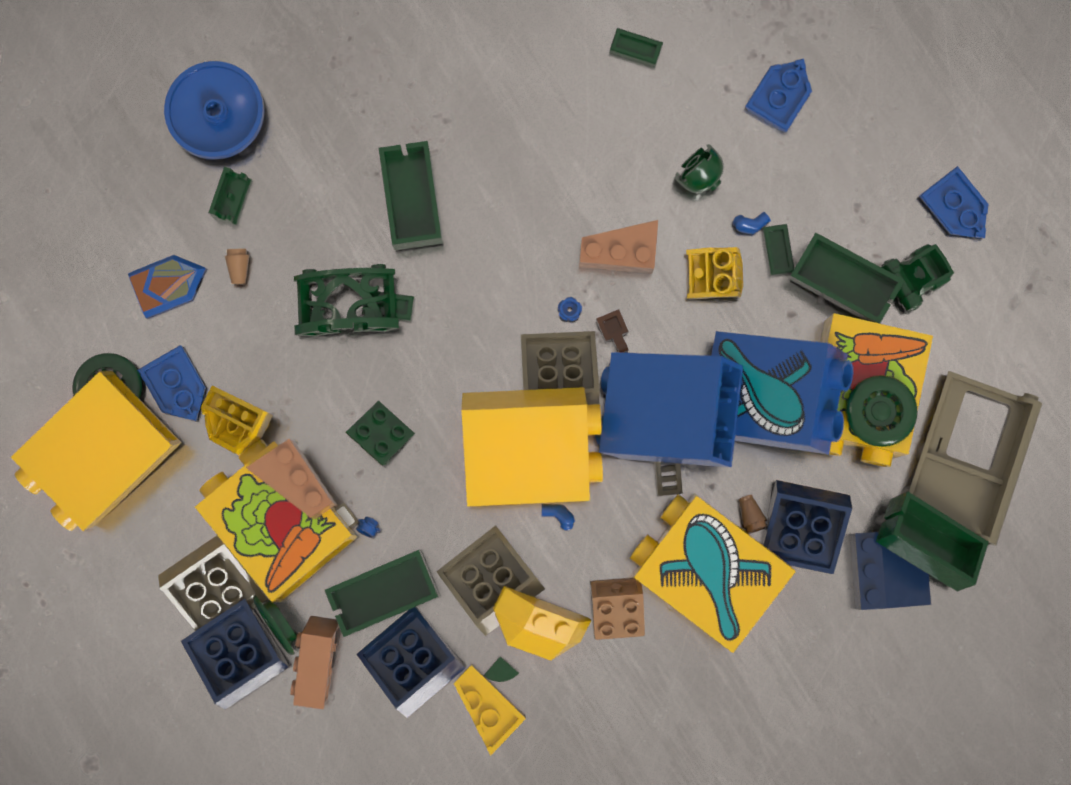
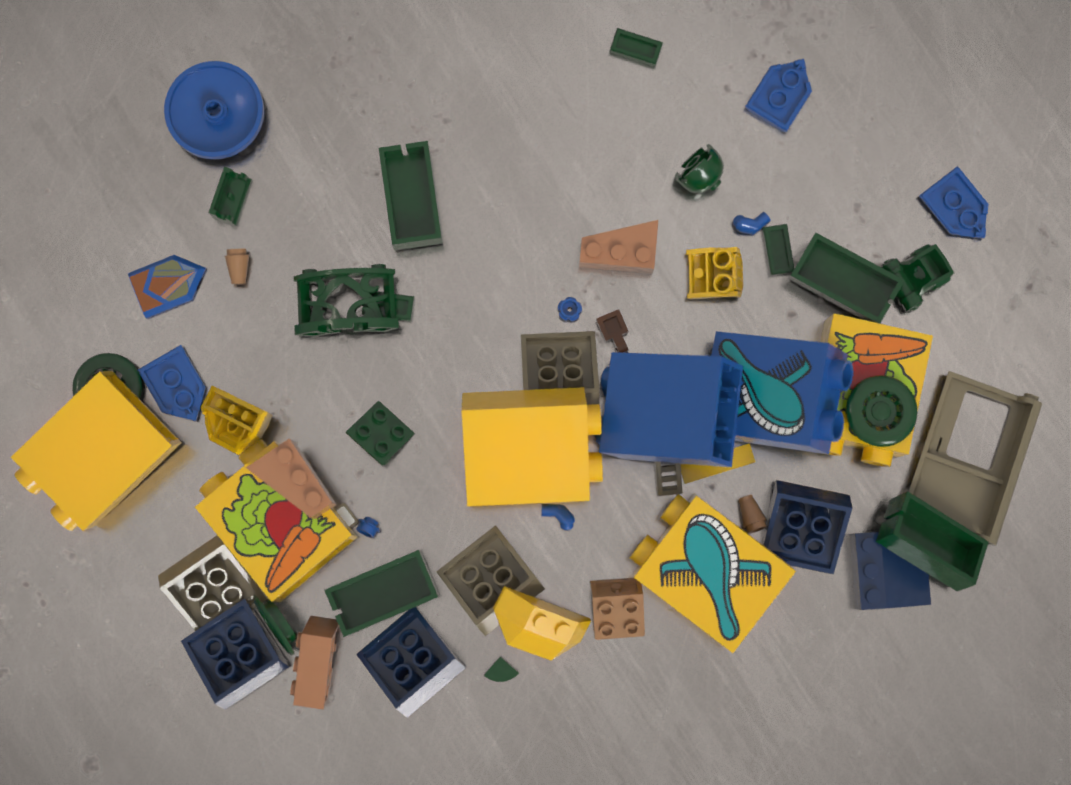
yellow wing [454,665,526,756] -> none
none -> yellow sticker [681,444,755,484]

